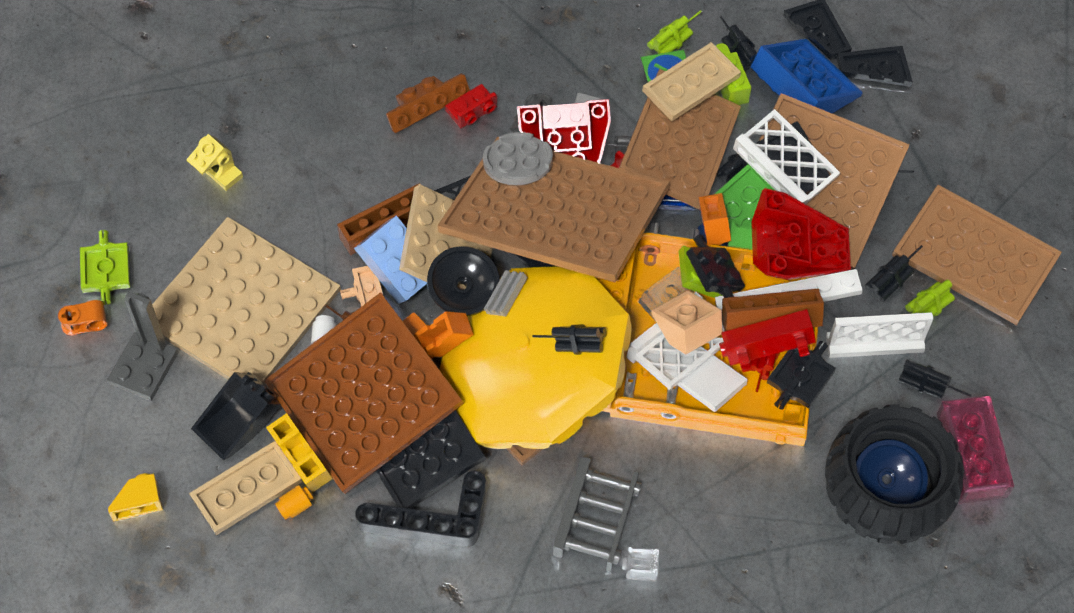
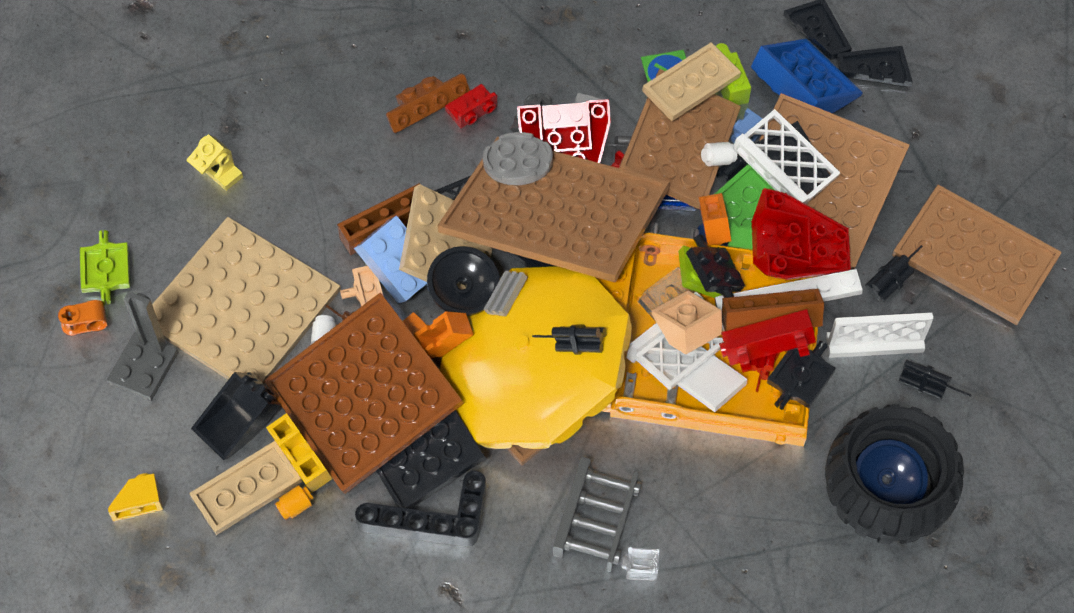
lime piece [647,10,702,54] -> none
black piece [720,16,757,71] -> none
lime piece [905,279,955,316] -> none
clear pink brick [936,396,1014,504] -> none
none -> white brick [701,142,737,166]
none -> medium blue brick [731,108,764,144]

